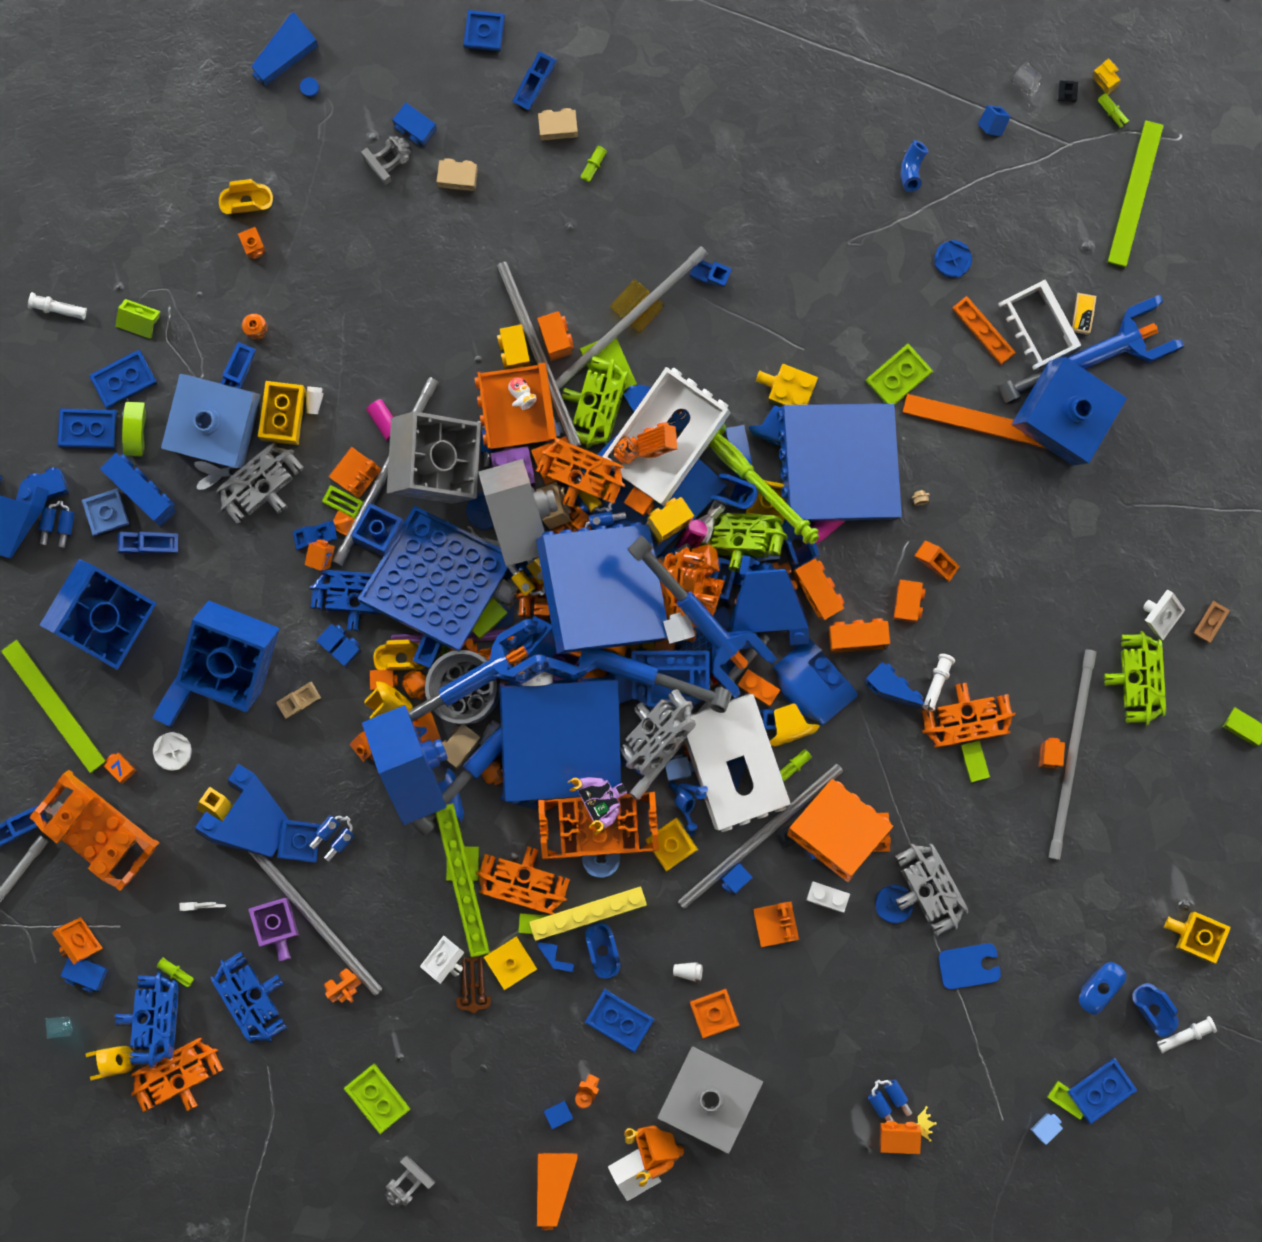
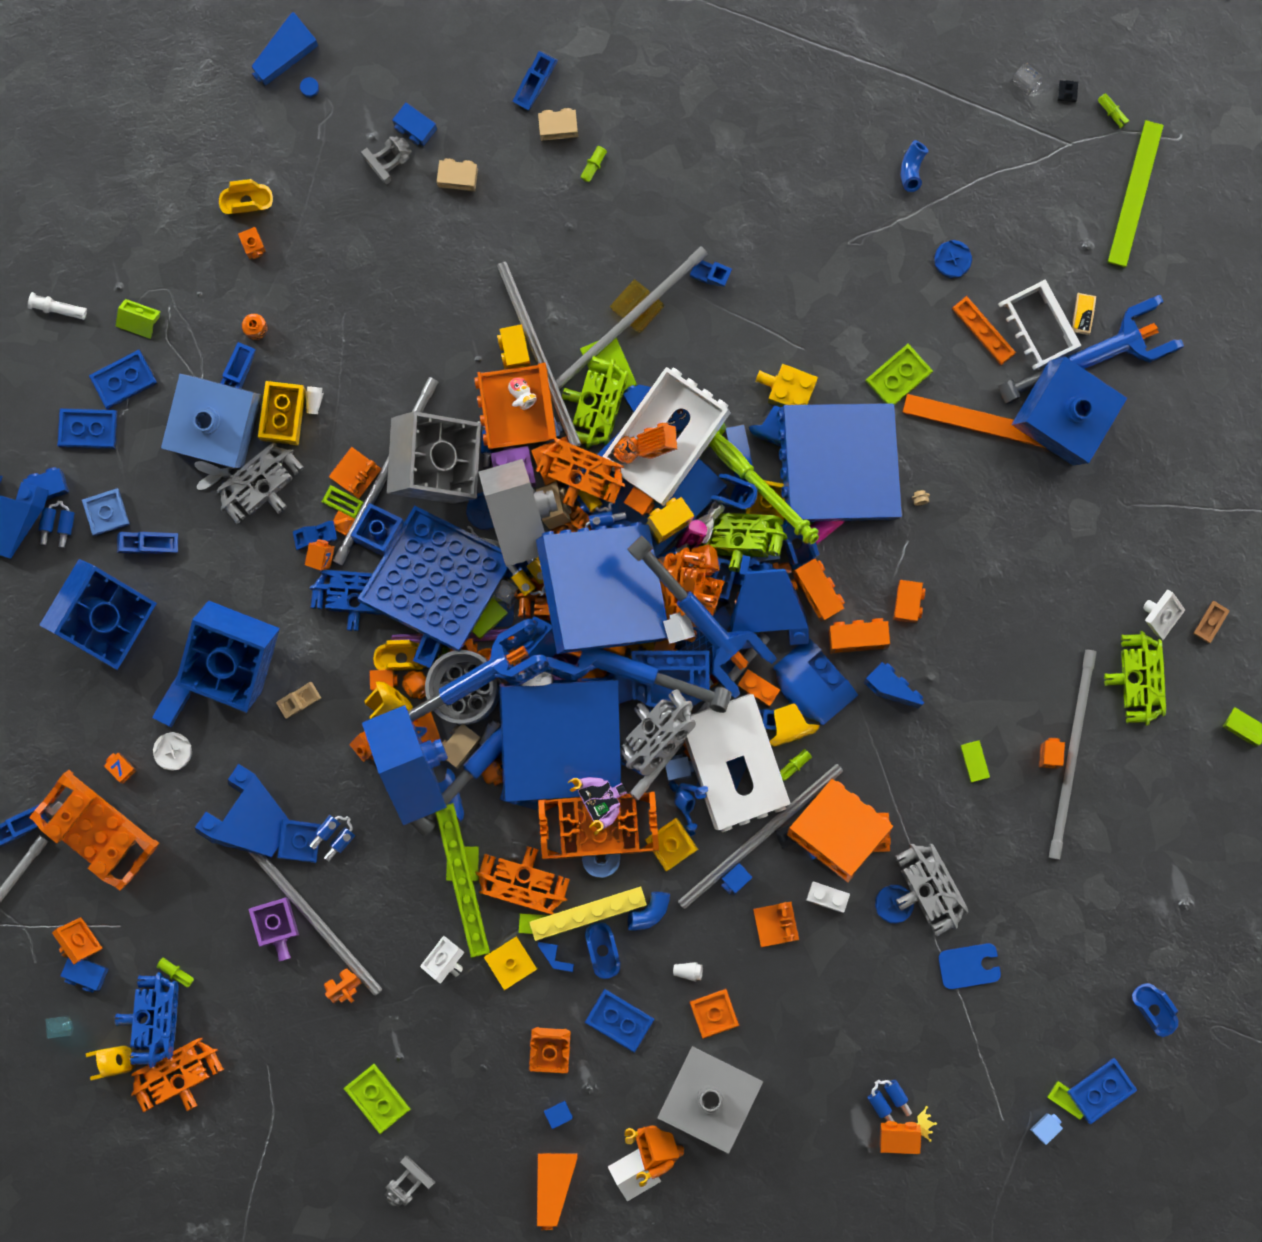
lime tile [1,640,106,773] -> none
blue brick [100,453,176,527] -> none
lime brick [122,402,147,456] -> none
white piece [179,902,226,911] -> none
yellow slope [197,787,233,821] -> none
blue piece [210,951,287,1044] -> none
blue piece [316,624,362,668] -> none
dark pink brick [366,399,393,441] -> none
reddish brown piece [456,957,491,1013] -> none
blue plate [463,10,505,52] -> none
orange brick [537,311,574,362] -> none
orange hips [575,1074,600,1109] -> none
orange slope [915,540,960,582] -> none
orange piece [921,683,1016,748] -> none
white pin [922,654,955,711] -> none
blue panel [978,105,1011,136] -> none
blue piece [1079,962,1127,1015] -> none
yellow piece [1093,58,1121,95] -> none
white pin [1157,1016,1217,1054] -> none
yellow brick [1164,912,1231,964] -> none
none -> orange slope [529,1027,571,1073]
none -> blue cylinder [627,892,670,931]

